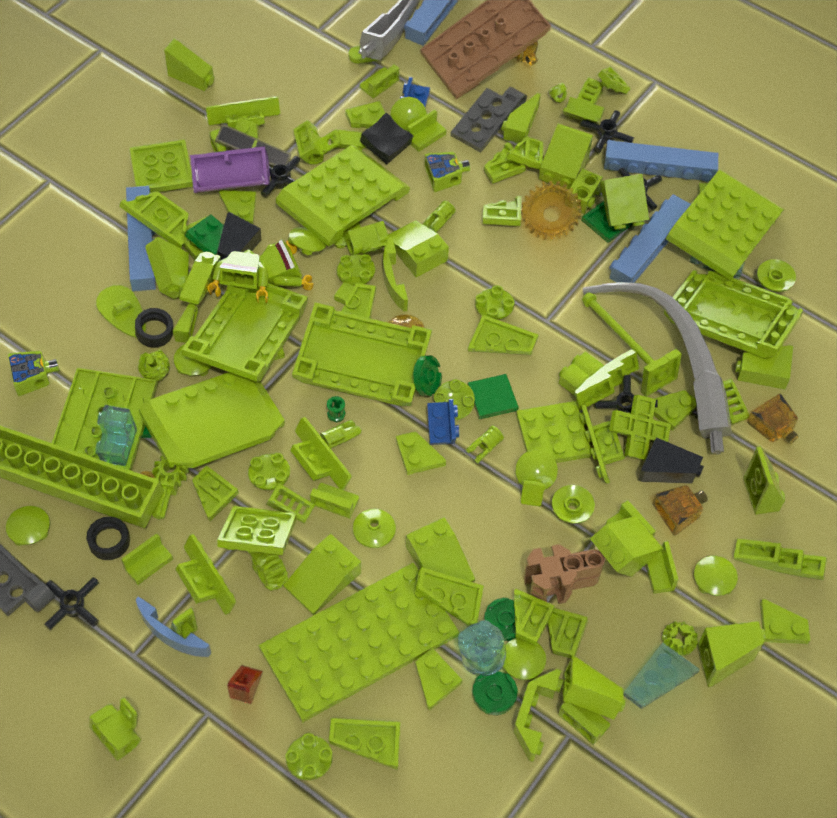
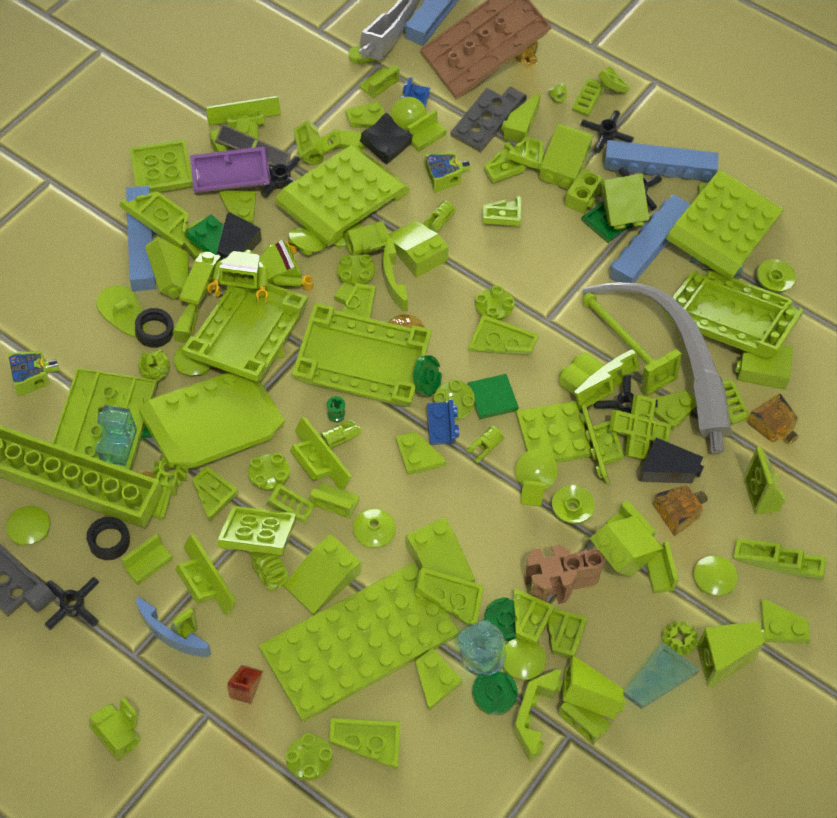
lime slope [164,39,215,92] -> none
clear yellow gear [521,181,582,240] -> none
lime panel [563,97,605,124] -> none

